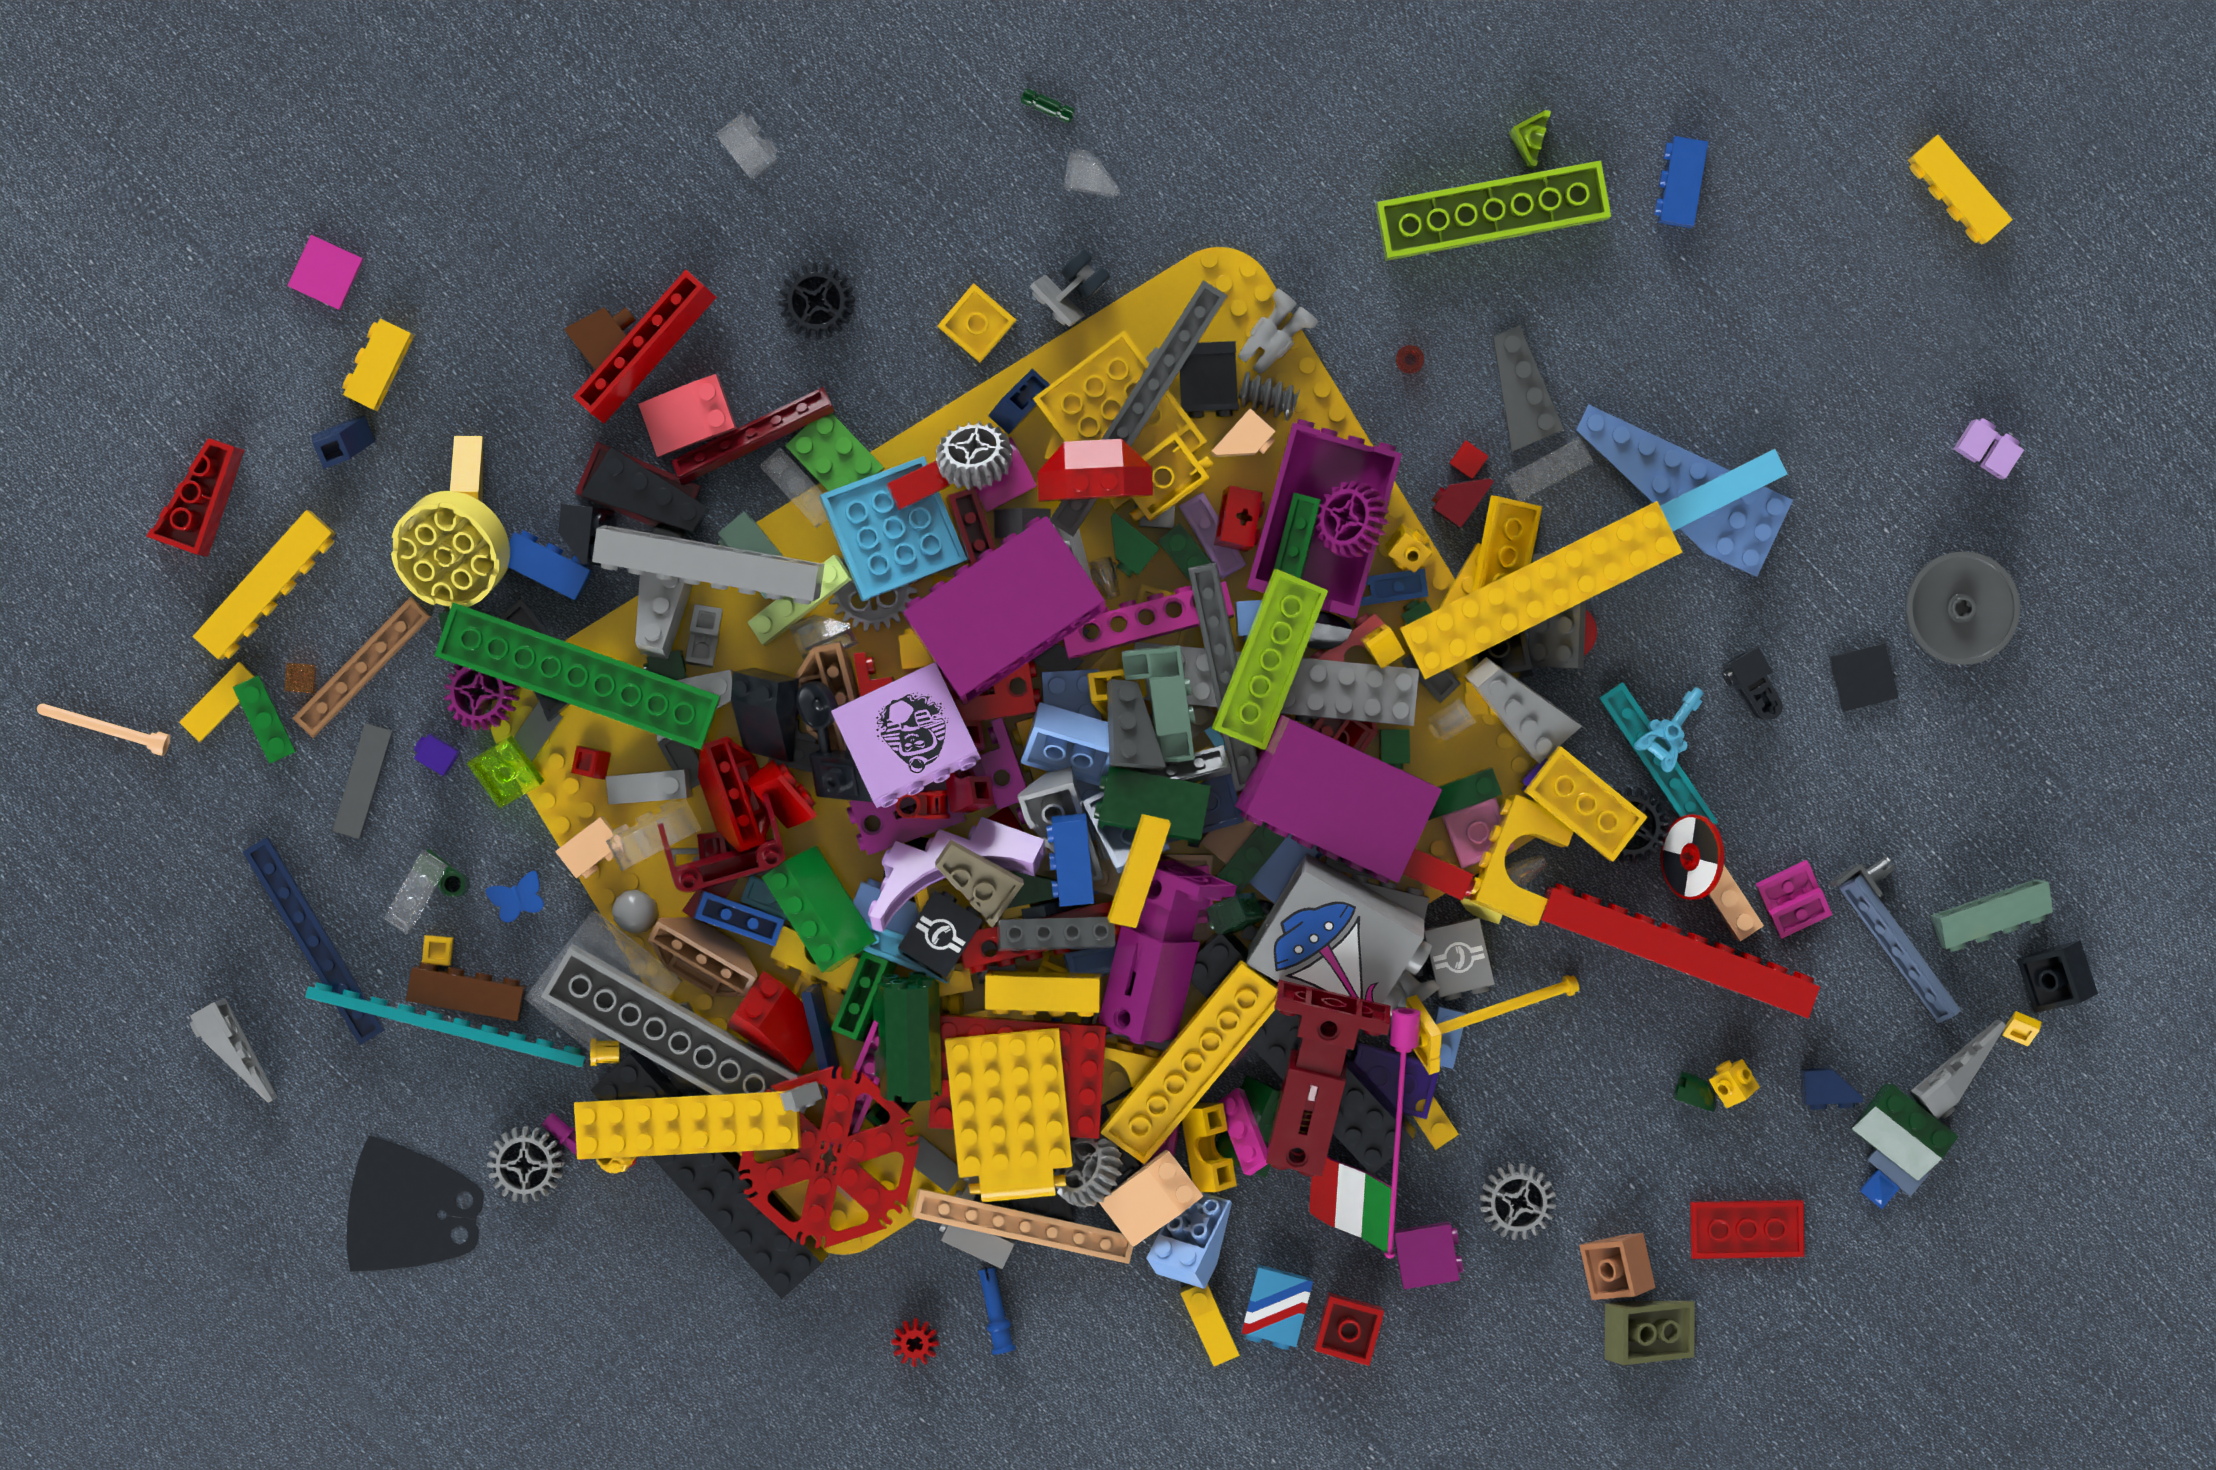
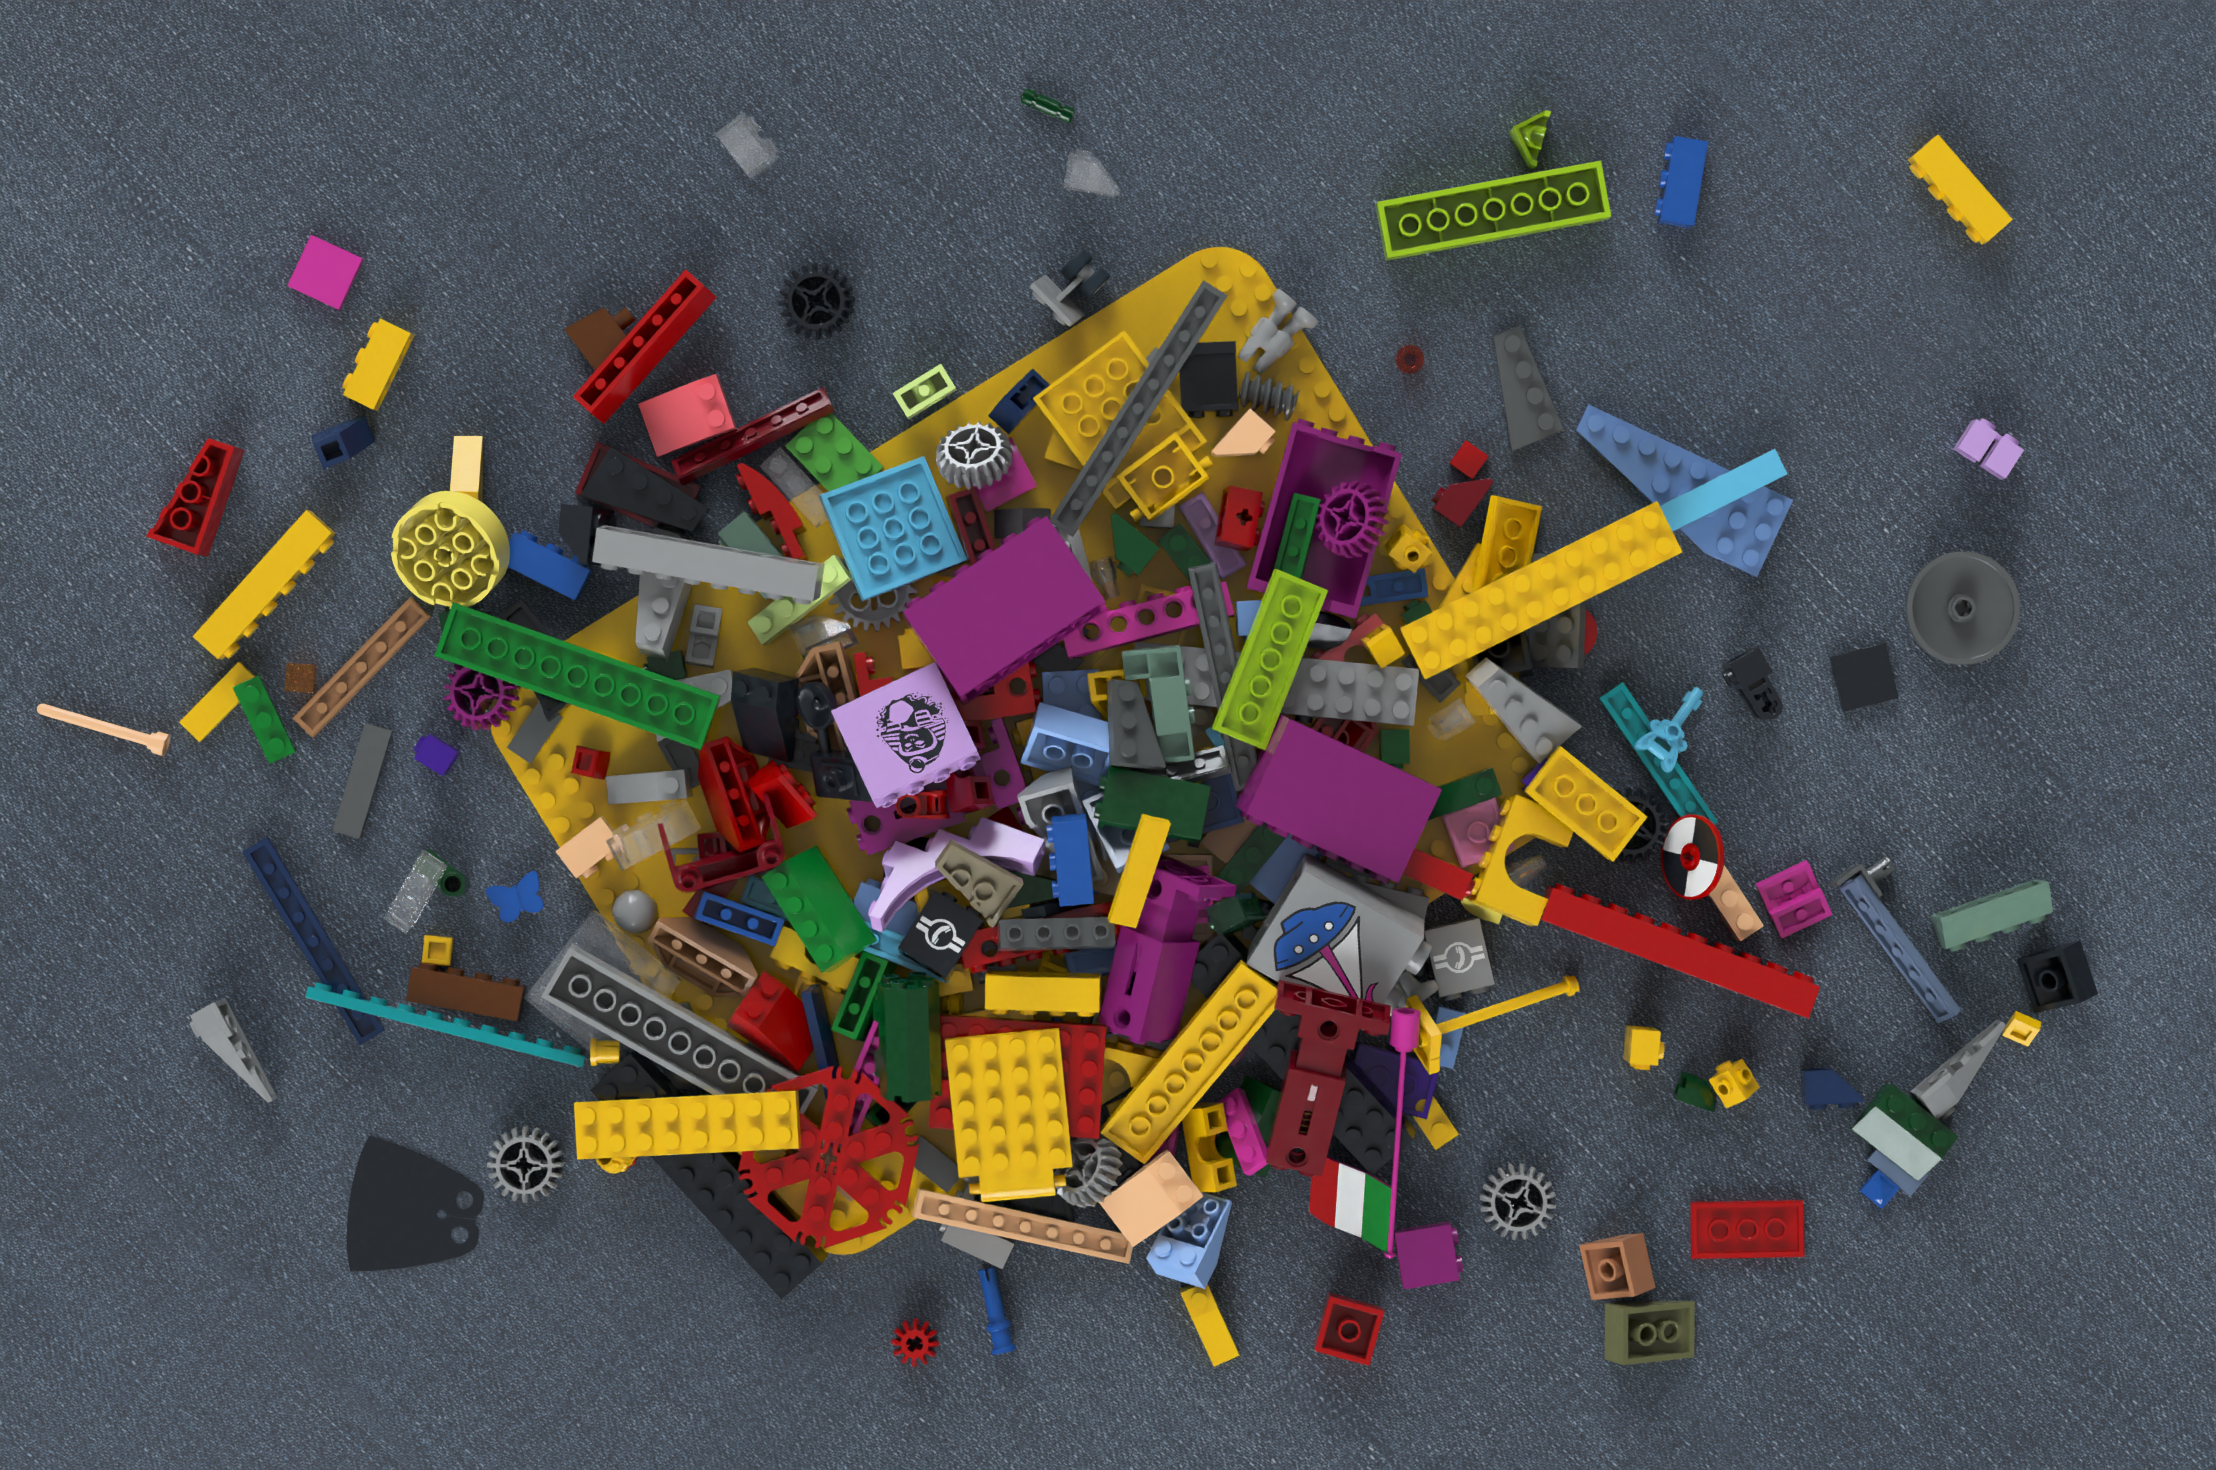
clear neon green plate [466,735,545,809] -> none
magenta axle [541,1112,585,1161] -> none
light grey piece [780,1081,822,1112] -> none
red tile [886,461,950,510] -> none
yellow tile [937,283,1017,363] -> none
red wedge [1037,439,1153,502] -> none
panel [1240,1264,1313,1350] -> none
clear tile [1505,437,1593,501] -> none
none -> red slope [736,463,809,561]
none -> yellowish green brick [893,364,957,419]
none -> yellow brick [1623,1025,1664,1070]

